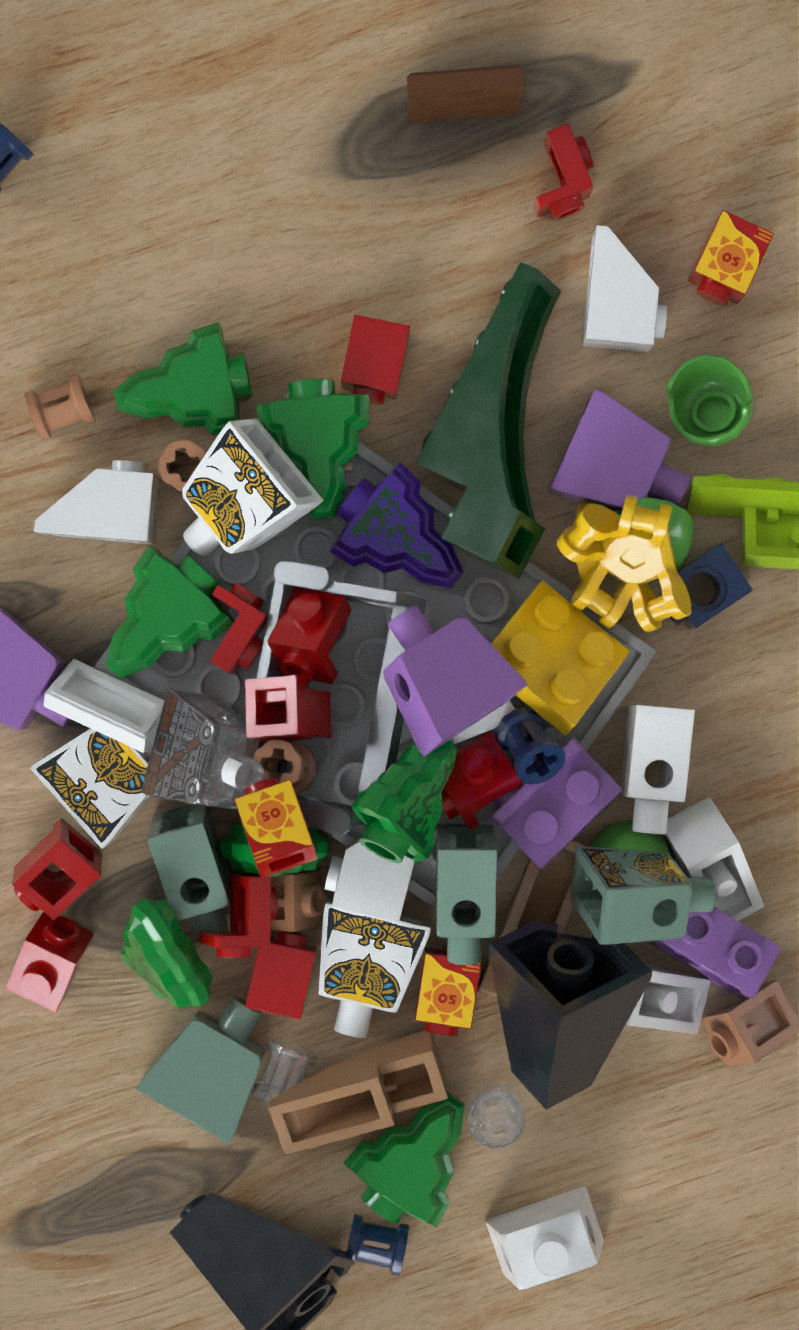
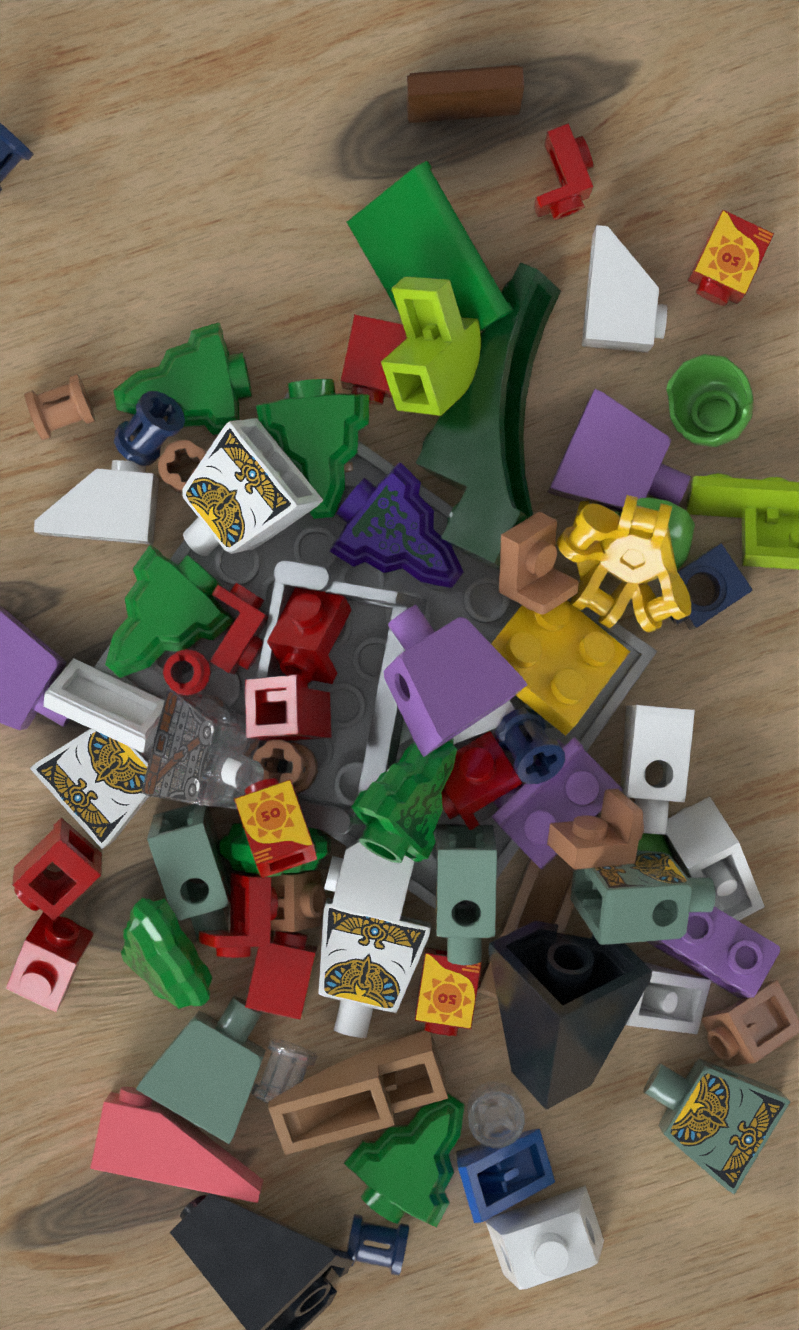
none -> coral slope [90,1087,263,1203]
none -> dark blue bush [114,391,185,466]
none -> red pin [163,649,211,695]
none -> green piece [347,161,514,332]
none -> lime brick [381,277,481,416]
none -> blue slope [456,1129,555,1223]
none -> nougat bracket [499,511,578,614]
none -> nougat bracket [547,789,644,870]
none -> torso [643,1059,791,1195]

